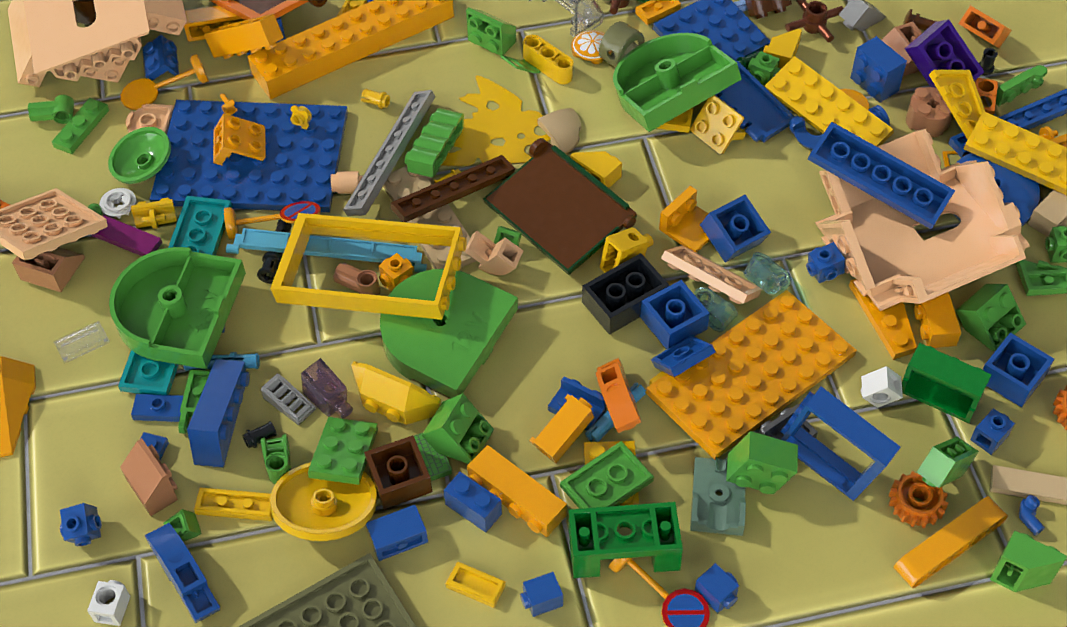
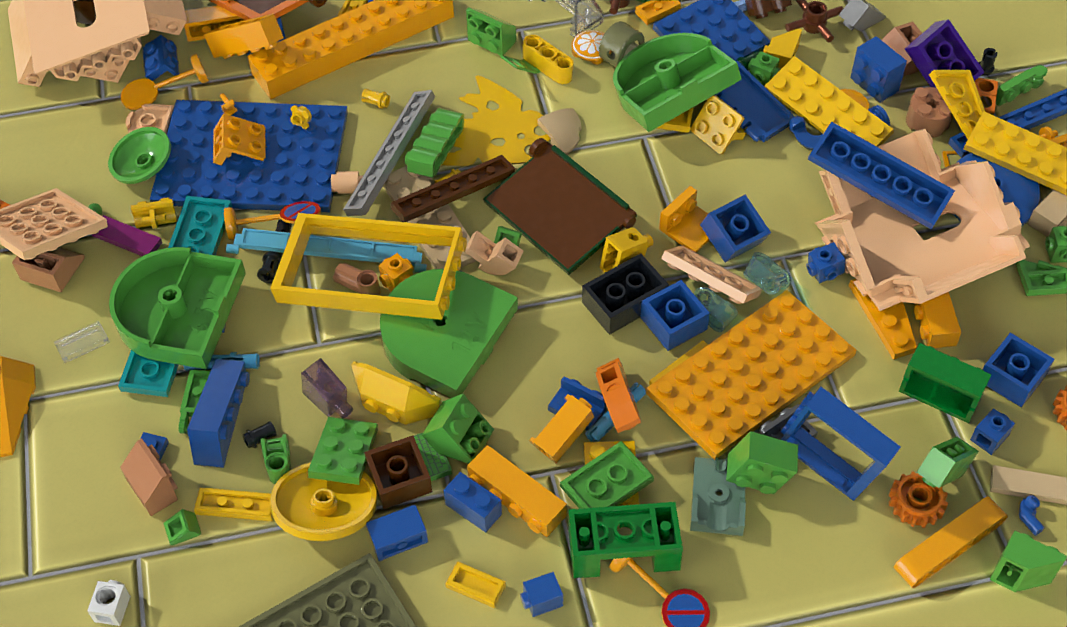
bright green piece [28,95,74,124] -> none
bright green plate [52,98,109,154] -> none
blue brick [60,503,102,546] -> none
white gear [99,188,137,219] -> none
blue plate [131,394,183,422] -> none
blue slope [145,523,220,624] -> none
light grey slope [261,373,316,425] -> none
yellow slope [570,151,622,188] -> none
blue tile [651,335,716,377] -> none
blue brick [695,563,739,614] -> none
white brick [861,366,903,408] -> none
reddish brown pin [903,9,937,31] -> none
bright green slope [956,284,1026,351] -> none
orange brick [958,5,1012,49] -> none

